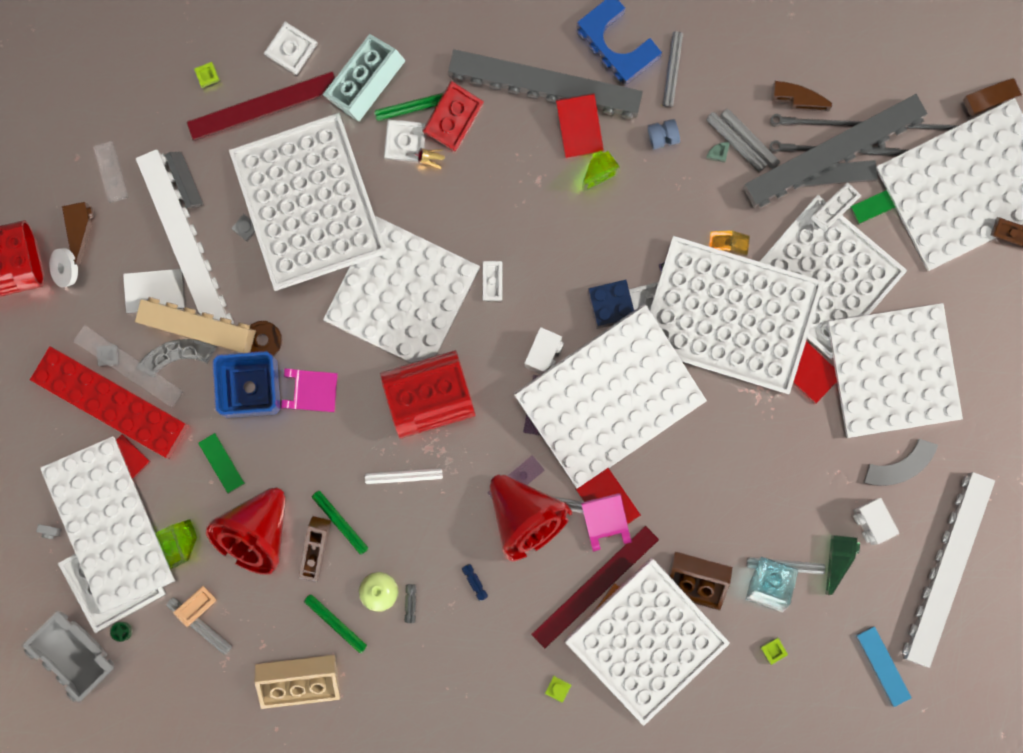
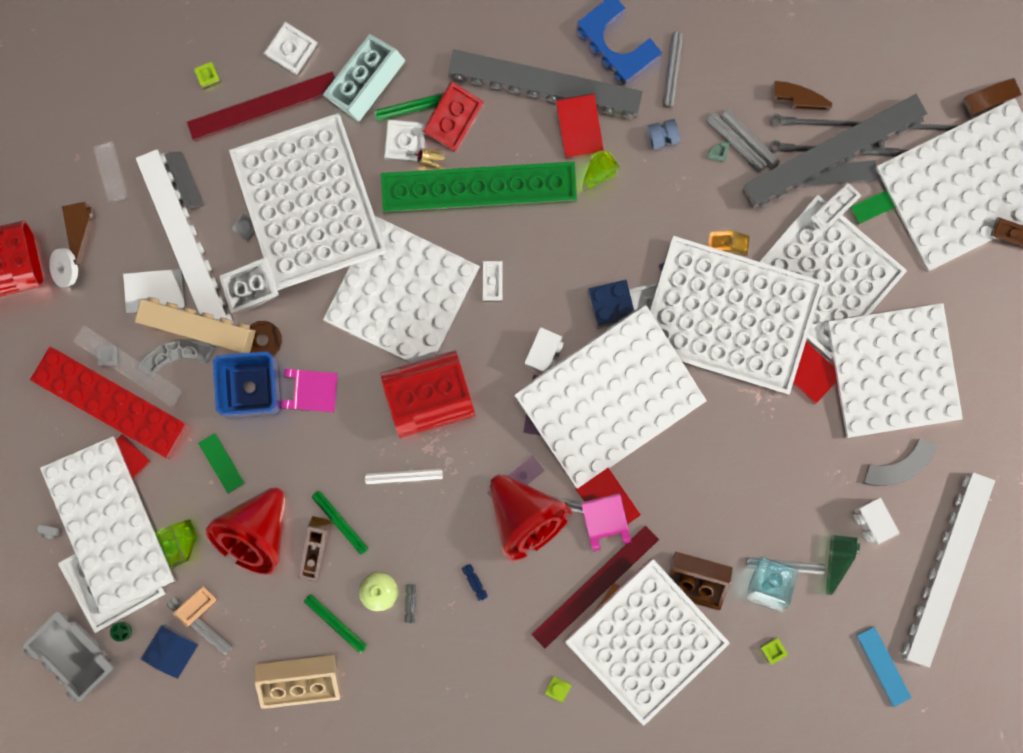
none -> dark blue slope [141,624,199,679]
none -> white slope [219,258,279,313]
none -> green plate [381,161,577,213]

